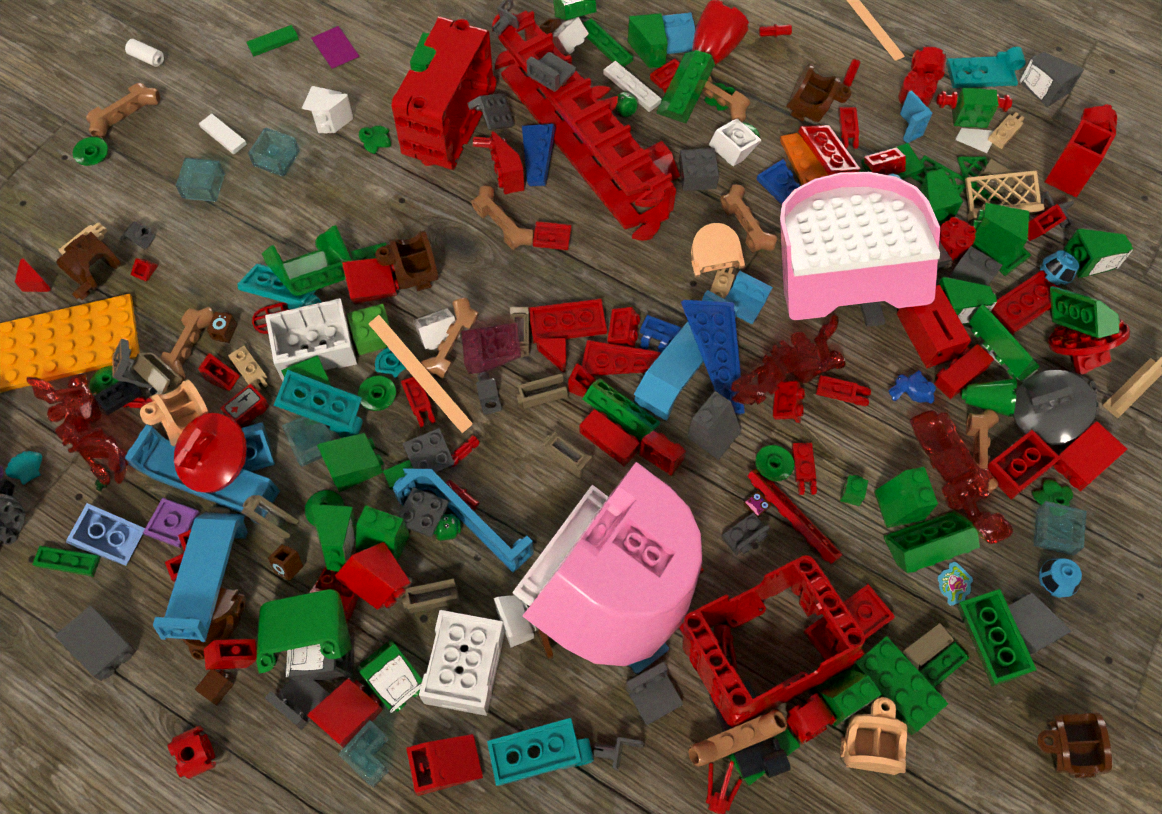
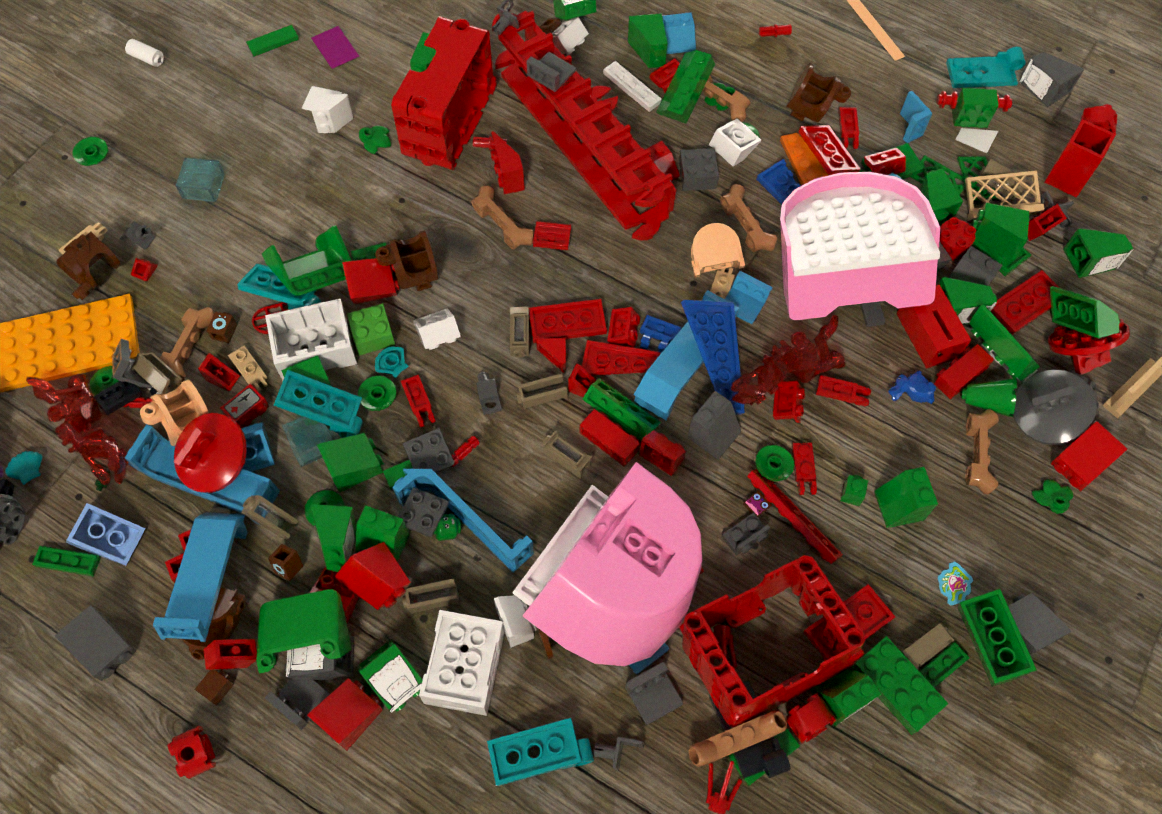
red slope [15,258,51,292] -> none
medium nougat plate [86,83,160,138] -> none
medium lavender tile [143,498,200,548] -> none
white tile [199,114,247,154] -> none
clear light blue piece [248,127,300,177] -> none
clear light blue brick [338,720,389,788] -> none
light nougat sticker [369,315,473,433] -> none
red slope [406,734,483,796] -> none
medium nougat plate [420,297,479,378] -> none
red axle [446,480,480,511] -> none
clear pink slope [462,323,521,374] -> none
dark grey bracket [467,93,514,130] -> none
blue wing [522,124,556,186] -> none
green plate [583,18,633,67] -> none
green head [614,92,638,117] -> none
red cylinder [692,0,749,65] -> none
light nougat animal [840,697,907,775] -> none
red axle [843,59,860,87] -> none
green slope [884,511,980,574] -> none
red brick [898,71,937,107] -> none
clear red piece [910,410,1013,544] -> none
red brick [911,47,946,84] -> none
tan hinge [988,112,1025,149] -> none
red brick [988,430,1061,500] -> none
clear light blue piece [1033,501,1087,556] -> none
reddish brown animal [1037,713,1112,778] -> none
dark azure cone [1039,558,1082,598] -> none
dark azure cone [1040,250,1079,286] -> none

